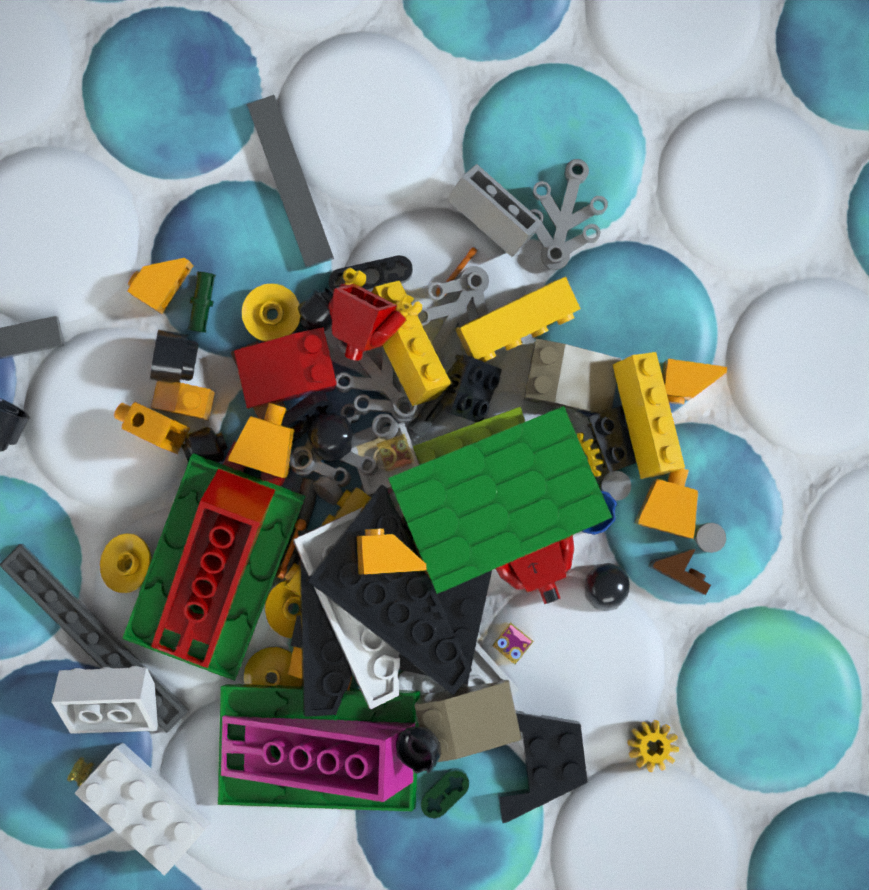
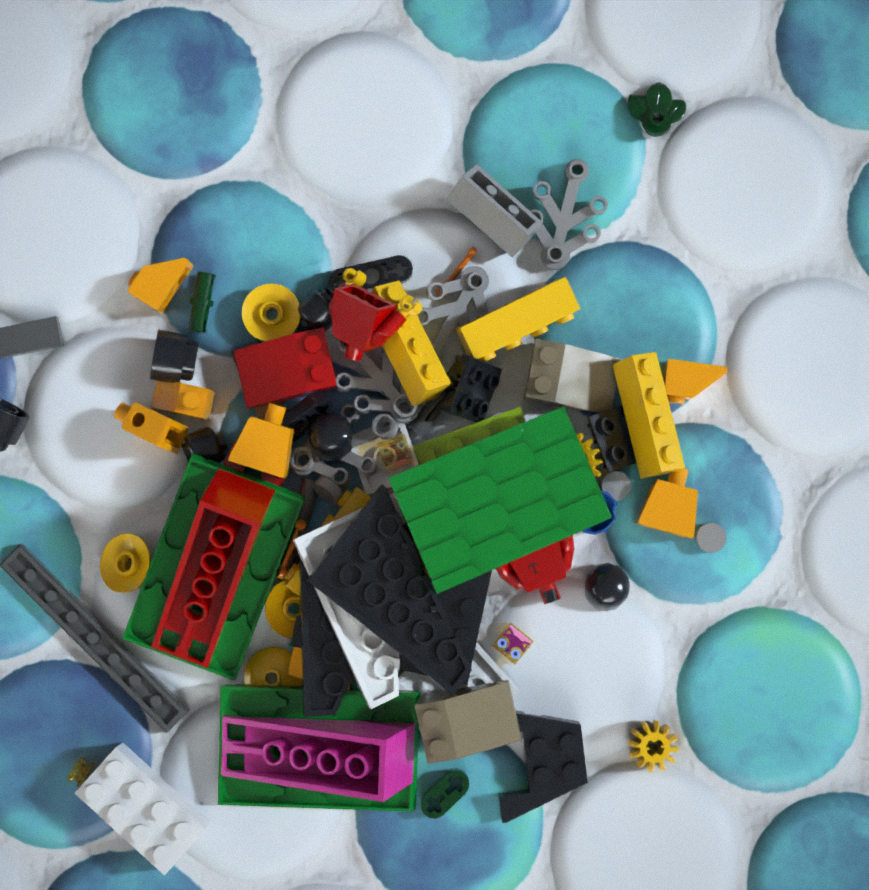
white slope [52,666,158,734] -> none
dark grey tile [247,95,334,269] -> none
light orange slope [357,528,426,574] -> none
black hair [396,726,442,774] -> none
reddish brown slope [648,549,711,595] -> none
none -> dark green plate [628,82,686,137]

